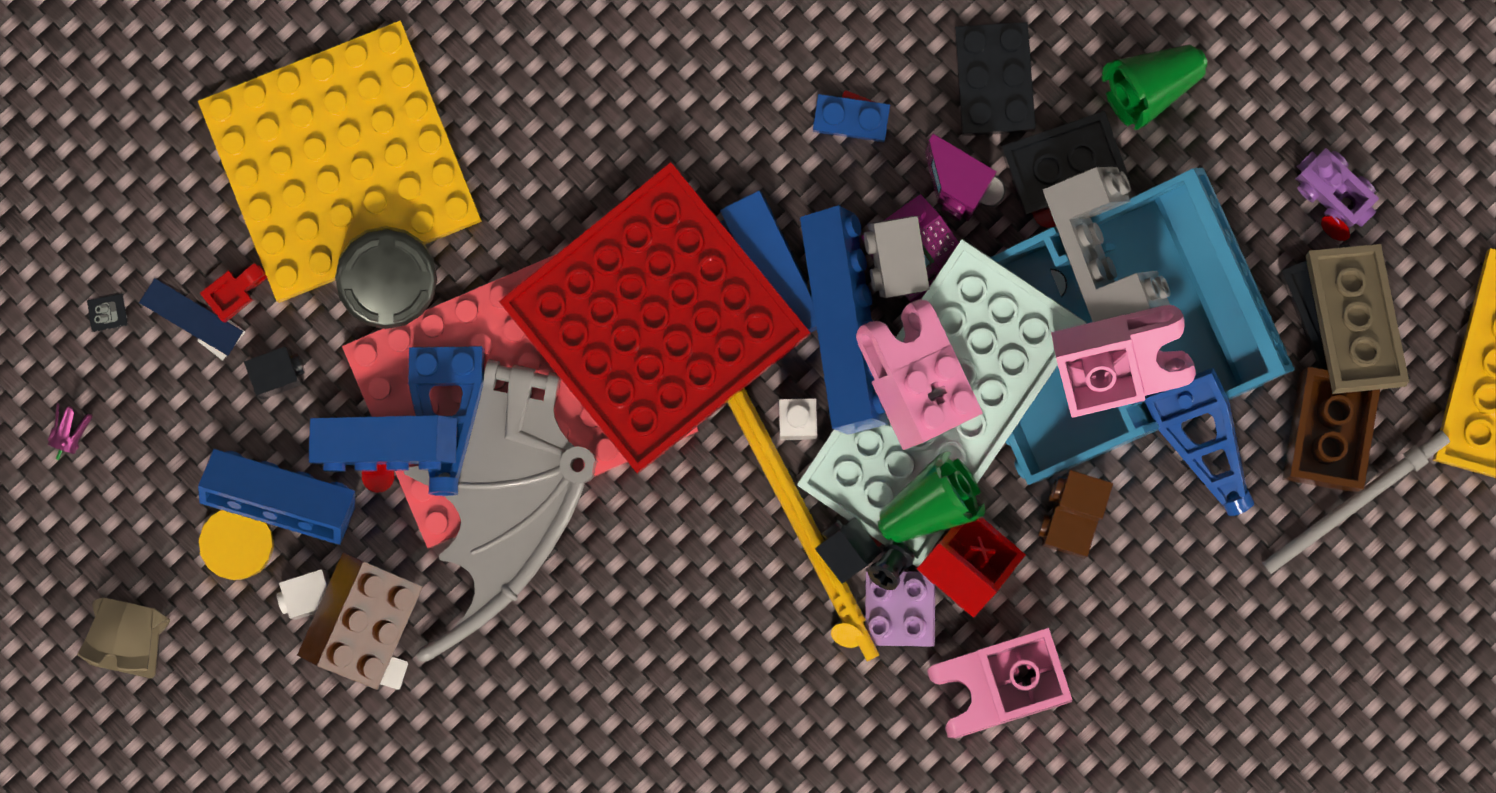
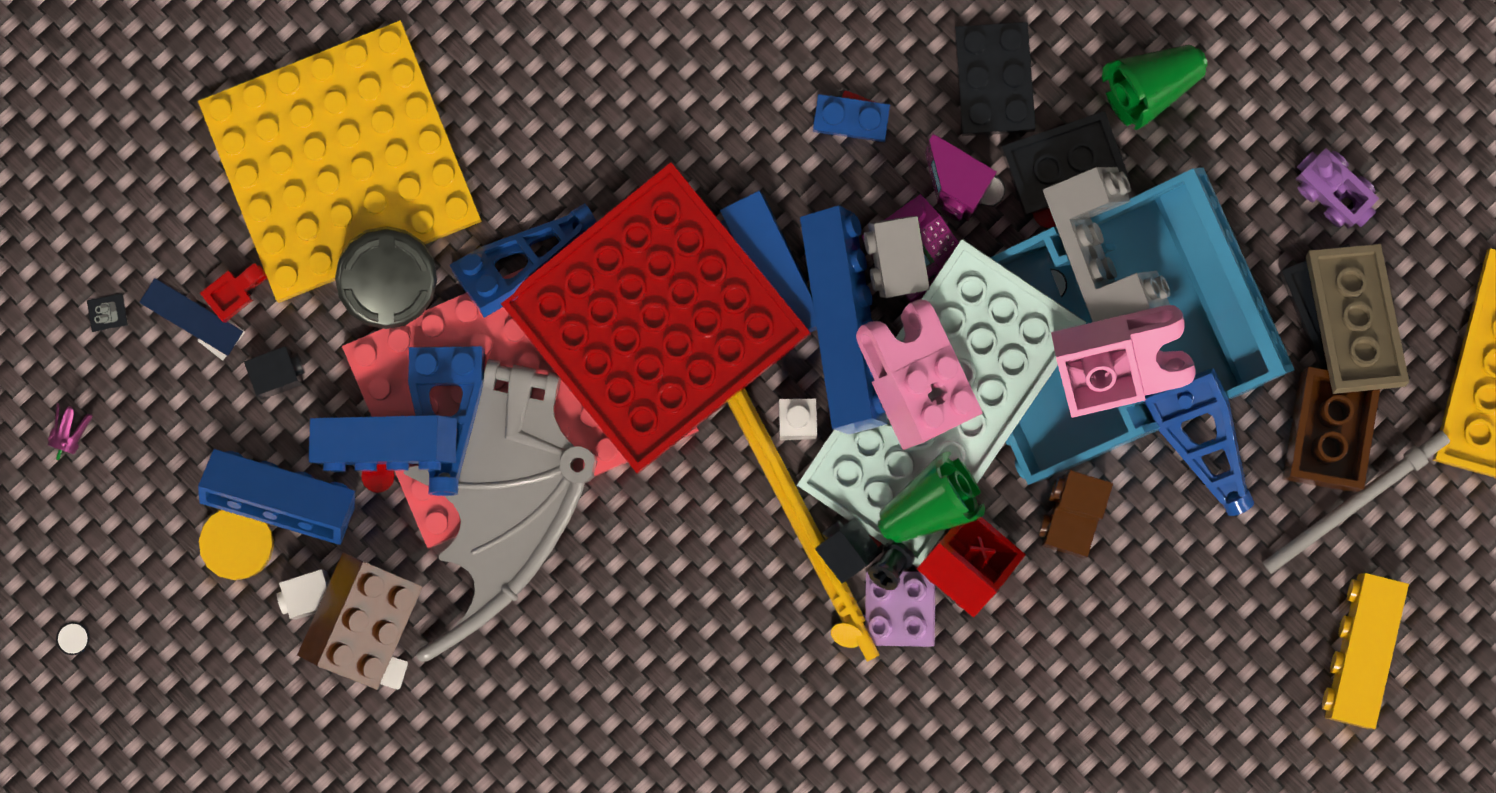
dark tan piece [77,597,170,678] -> none
bright pink brick [927,628,1072,739] -> none
red sticker [1321,216,1350,241] -> none
none -> white sticker [56,622,89,655]
none -> blue plate [449,203,597,318]
none -> yellow brick [1322,573,1409,729]

